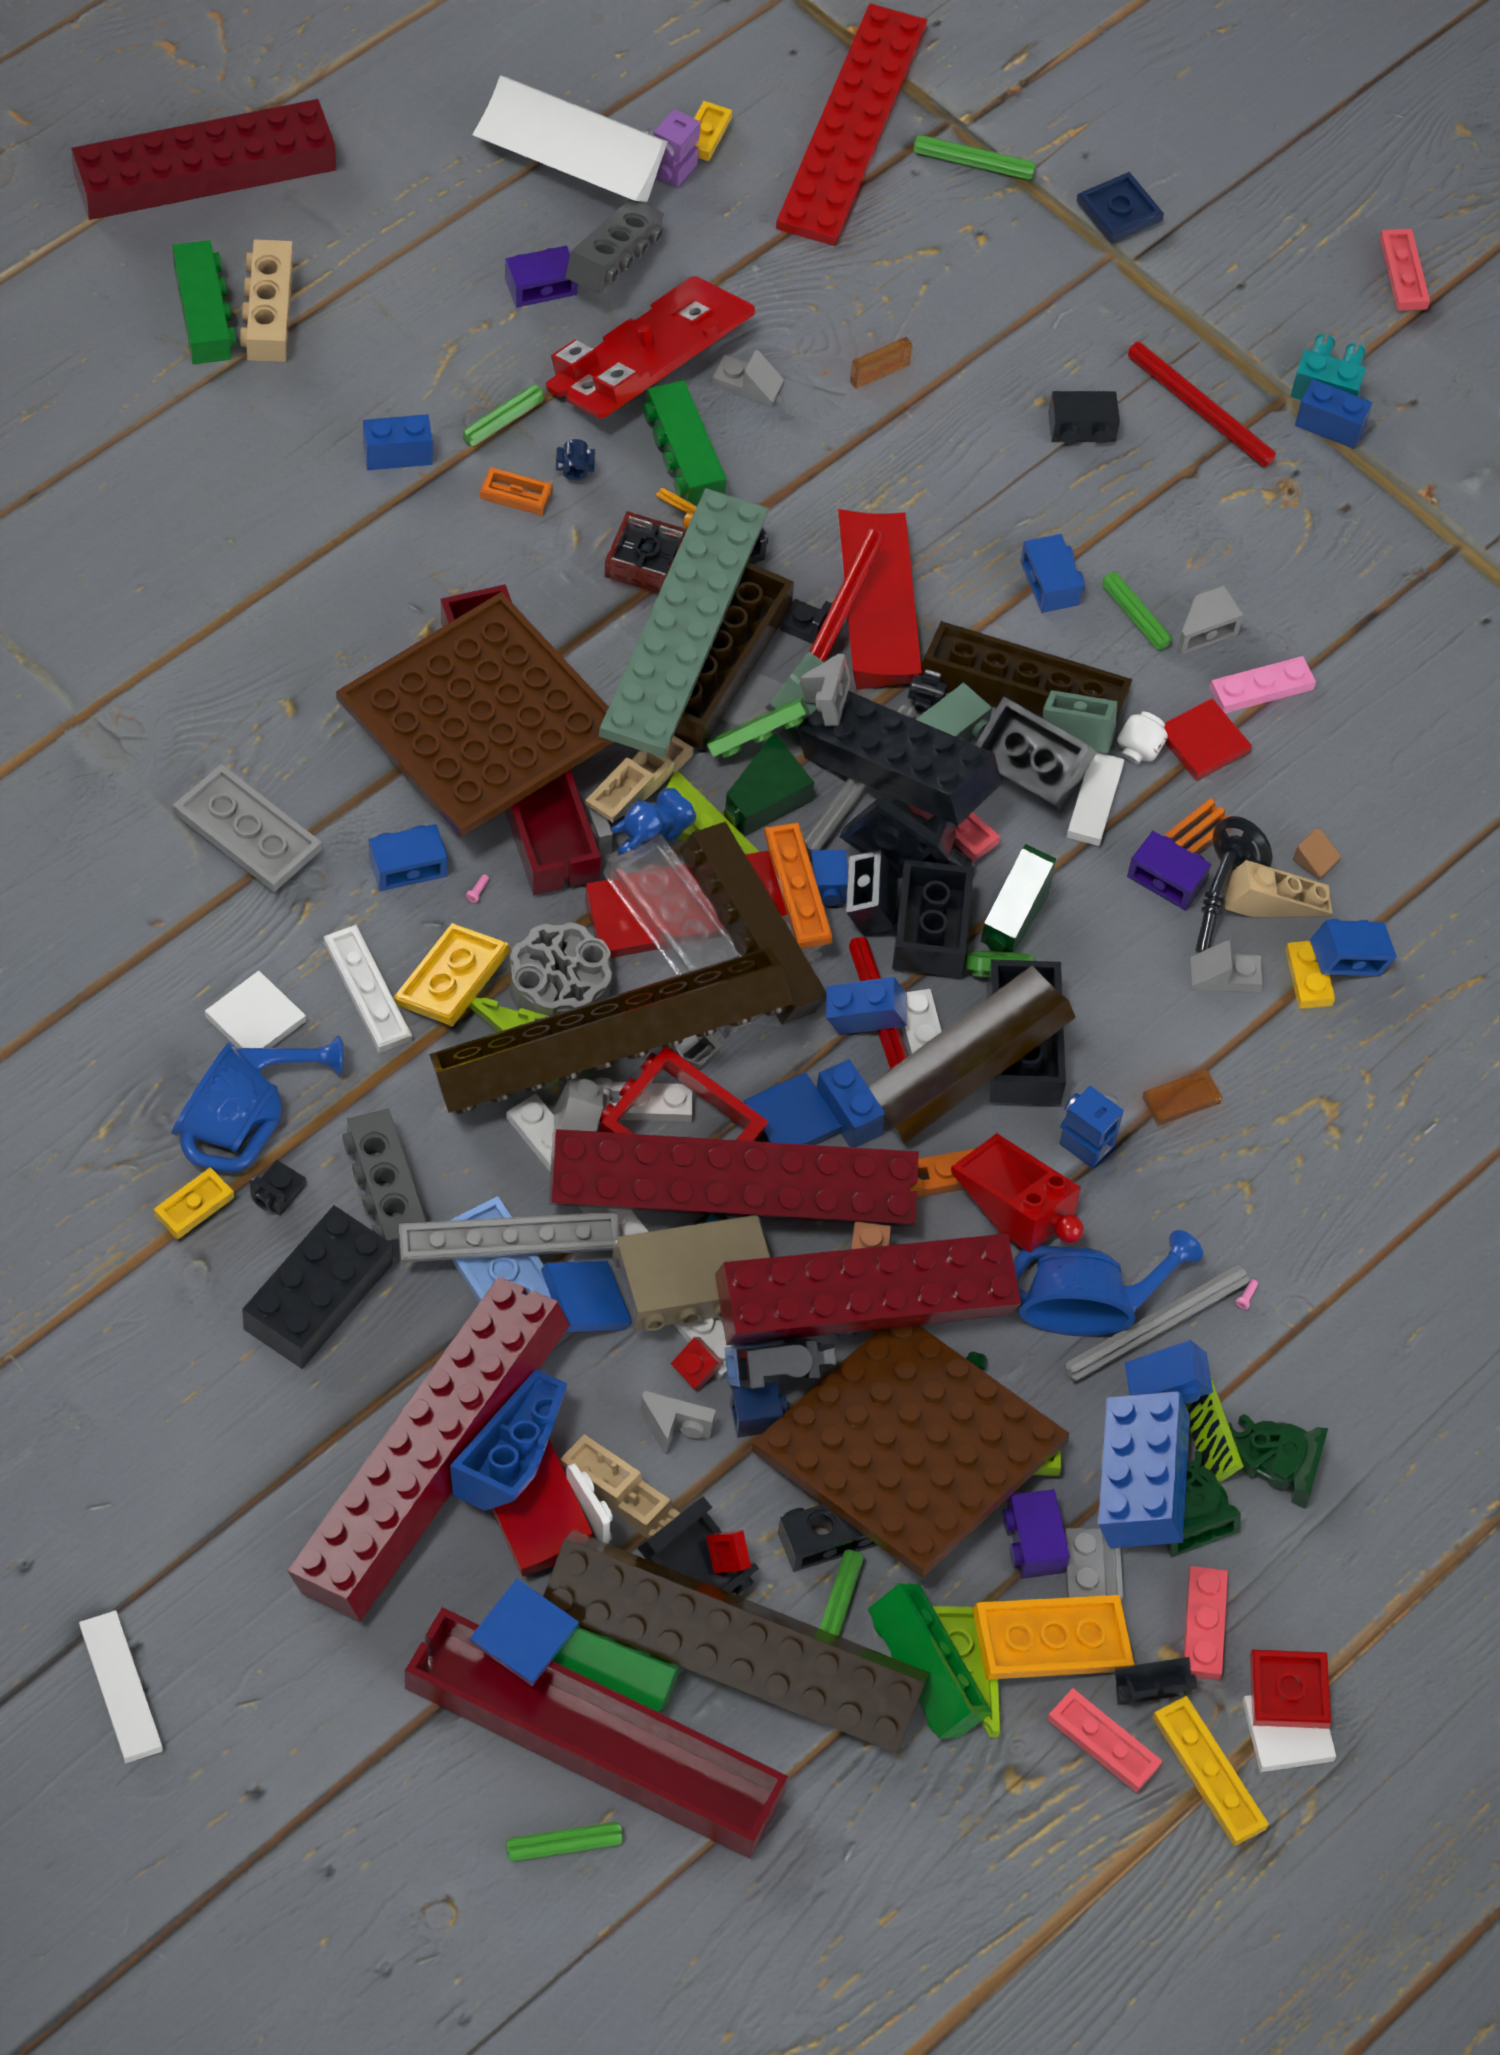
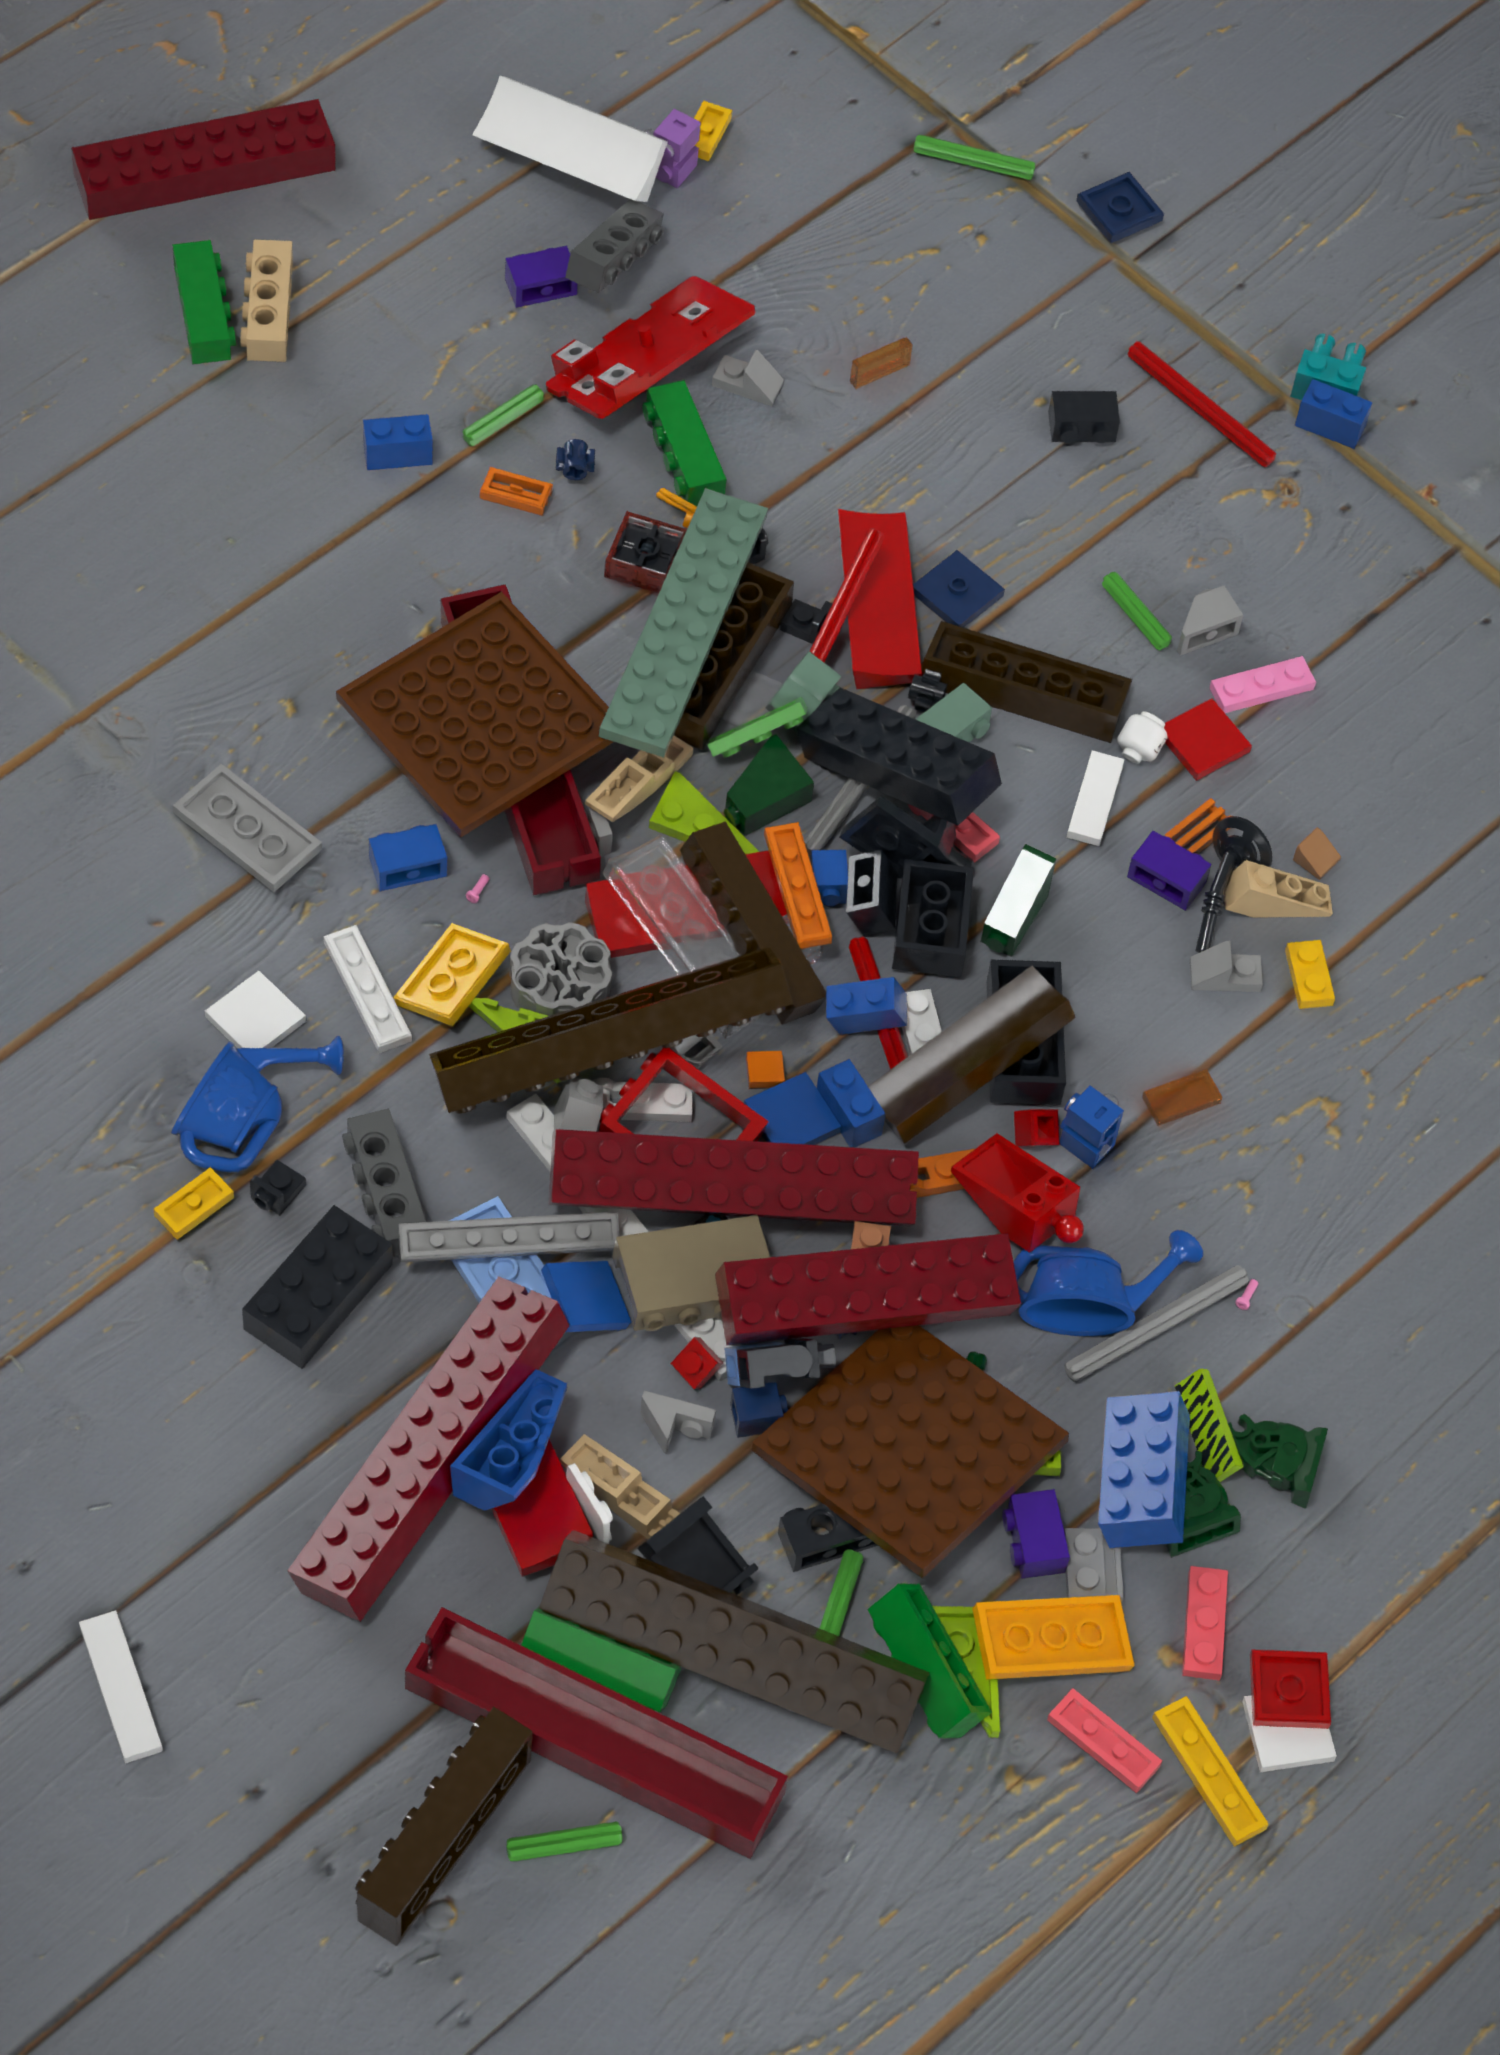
blue tile [470,1578,579,1686] -> none
blue animal [611,788,696,863] -> none
red plate [706,1530,751,1573] -> none
red plate [776,3,927,246] -> none
light grey slope [799,654,851,726] -> none
bright green plate [964,951,1035,977] -> none
black brick [975,697,1097,812] -> none
blue brick [1020,534,1085,613] -> none
sand green brick [1043,690,1117,754] -> none
black hinge [1115,1657,1197,1705] -> none
blue brick [1125,1340,1213,1403] -> none
blue brick [1310,919,1397,976] -> none
coral plate [1379,229,1430,311] -> none
none -> dark brown brick [355,1706,533,1946]
none -> orange tile [746,1050,785,1088]
none -> dark blue plate [913,550,1005,628]
none -> red slope [1014,1109,1059,1146]

